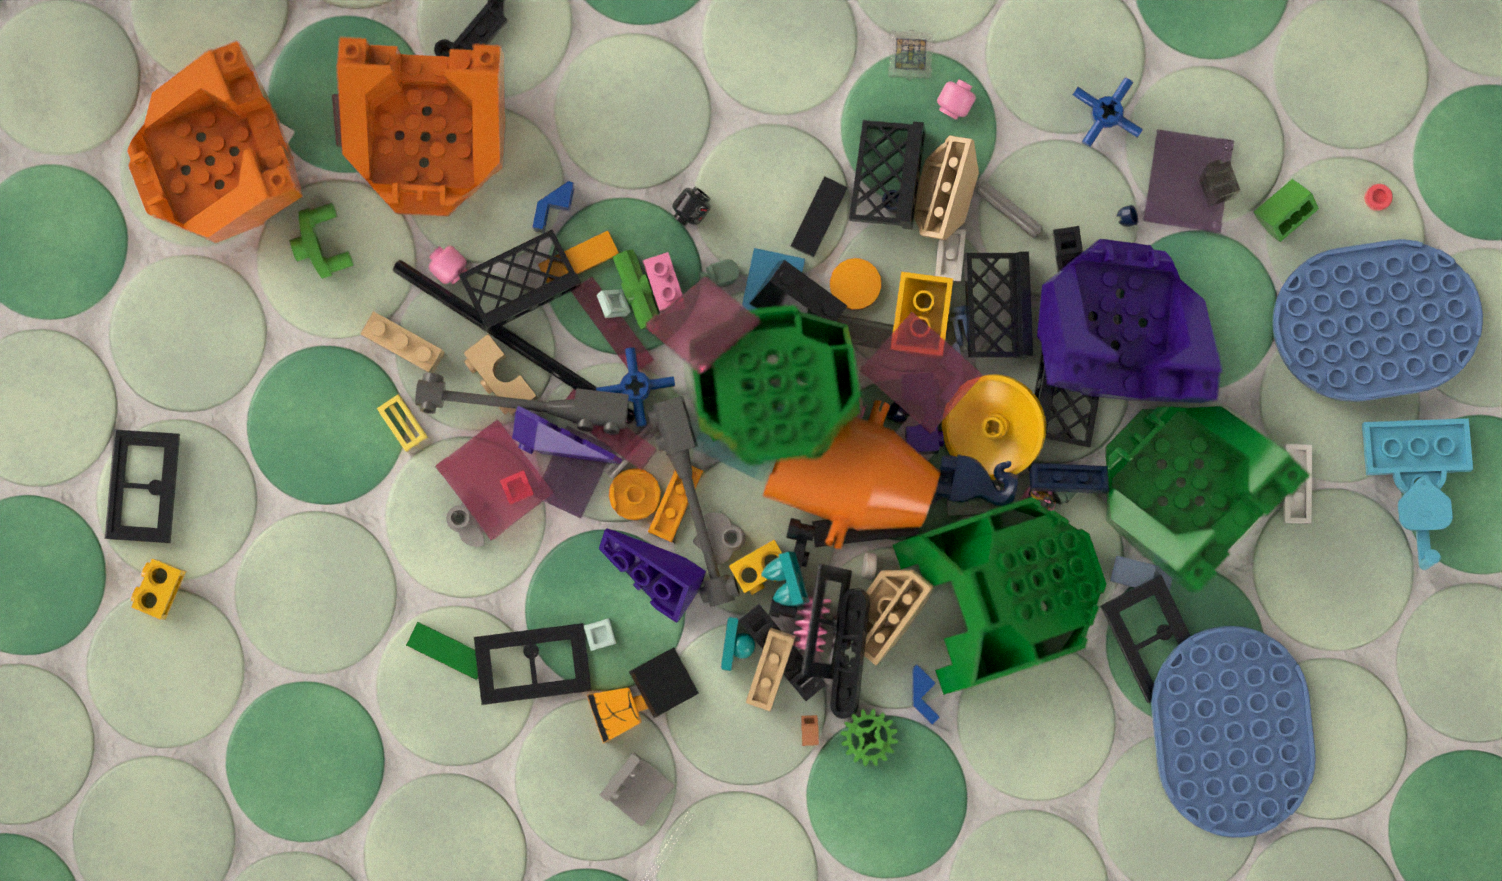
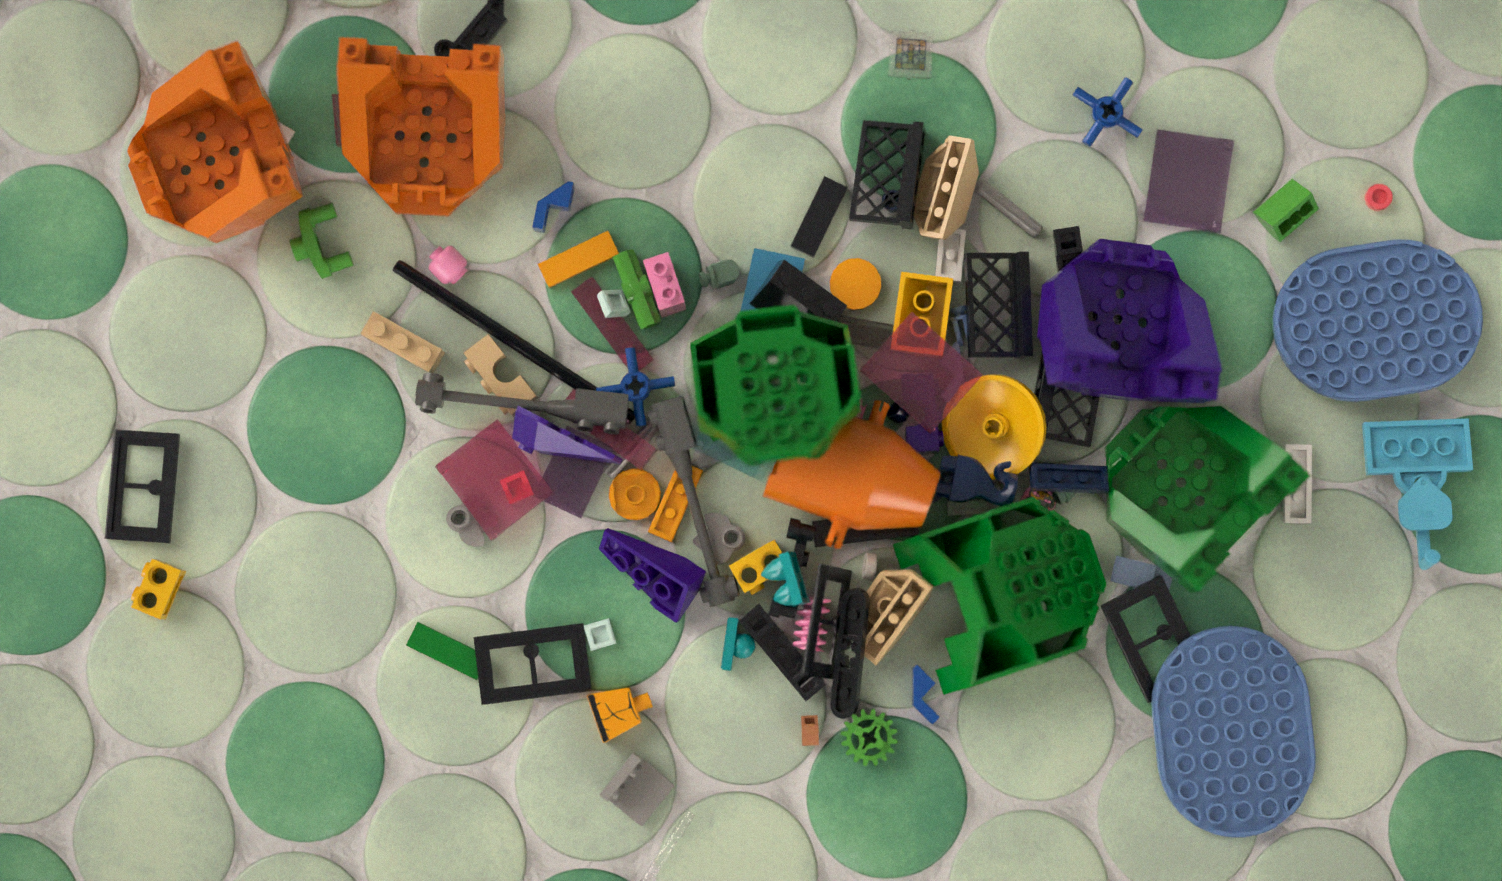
light yellow tile [377,394,428,452] -> none
black fence [459,229,581,333] -> none
black tile [629,647,699,718] -> none
clear pink piece [645,276,760,373] -> none
black head [672,186,711,226] -> none
tan plate [746,628,796,711] -> none
bright pink head [937,79,976,120] -> none
dark blue hinge [1117,205,1138,227] -> none
clear smoke brick [1198,159,1240,207] -> none

